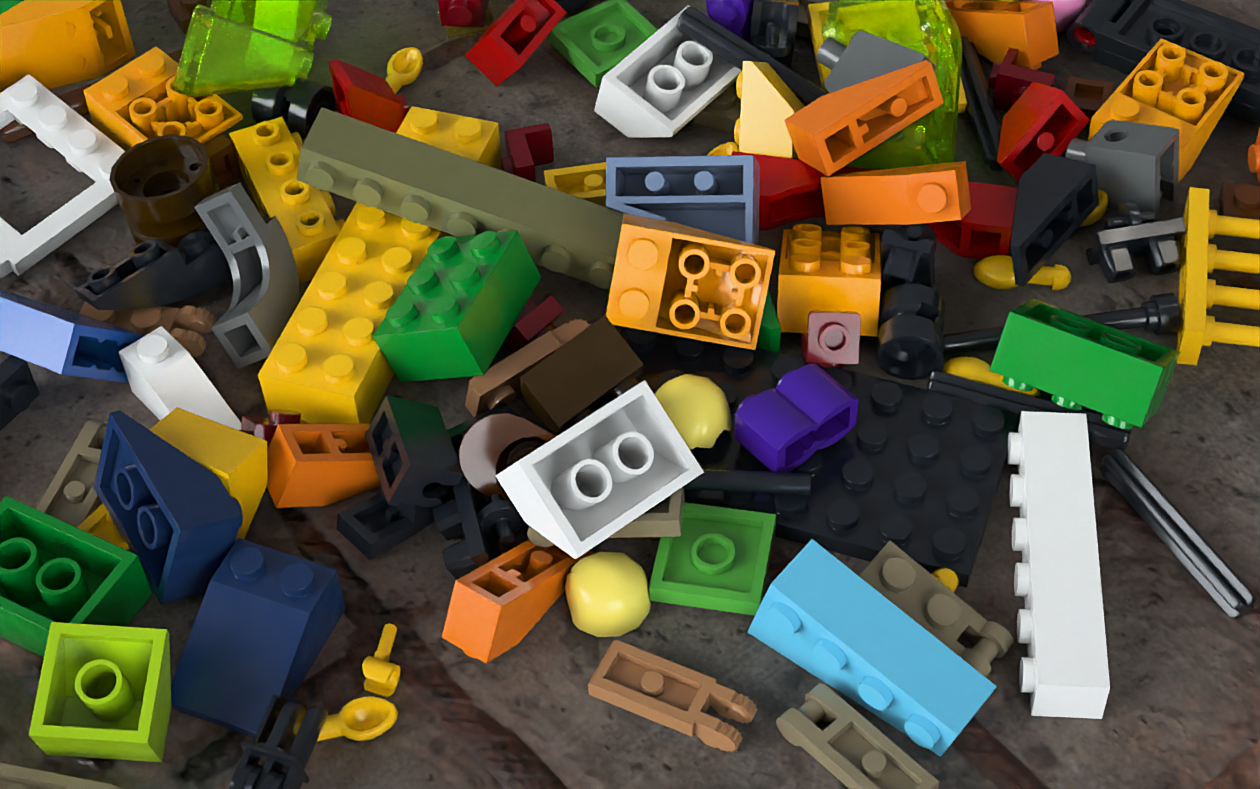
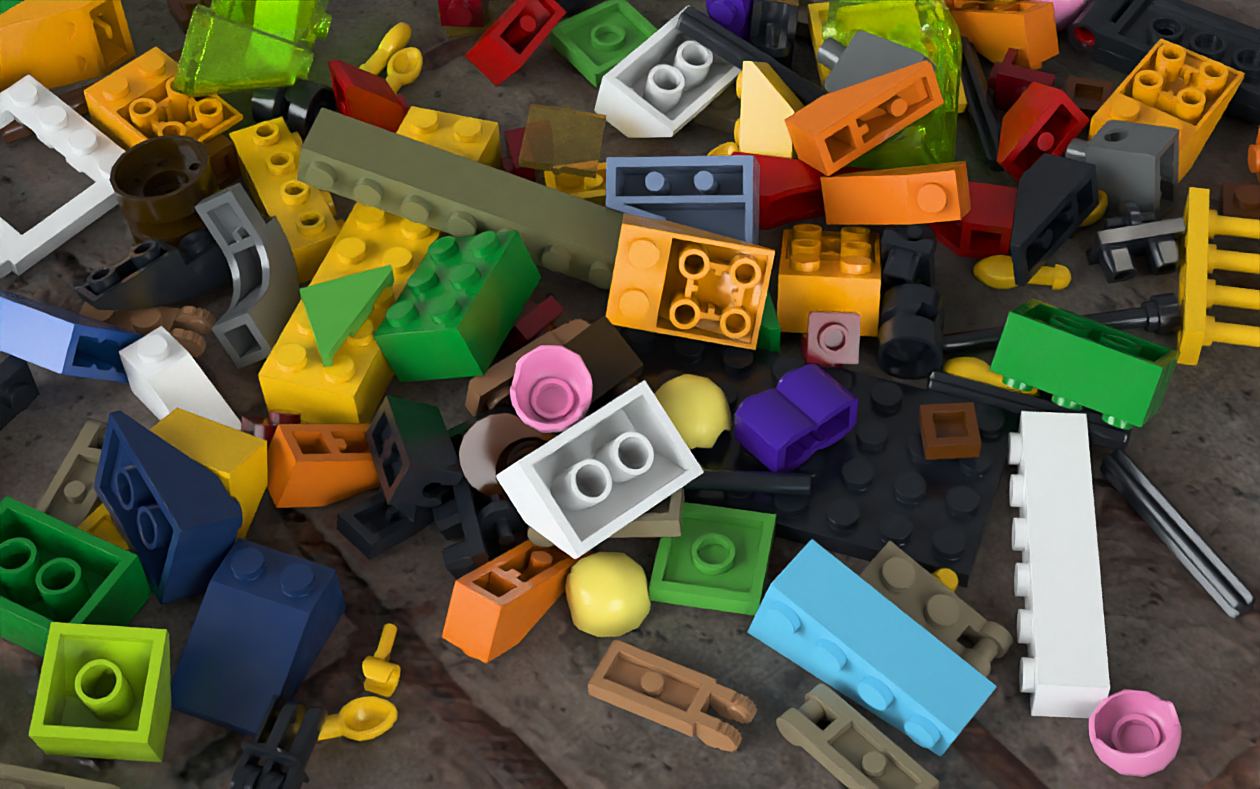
none -> bright green tile [299,264,395,367]
none -> yellow piece [359,22,412,76]
none -> bright pink hair [510,345,593,433]
none -> clear yellow piece [518,103,606,178]
none -> reddish brown plate [919,402,981,460]
none -> bright pink hair [1089,689,1182,777]

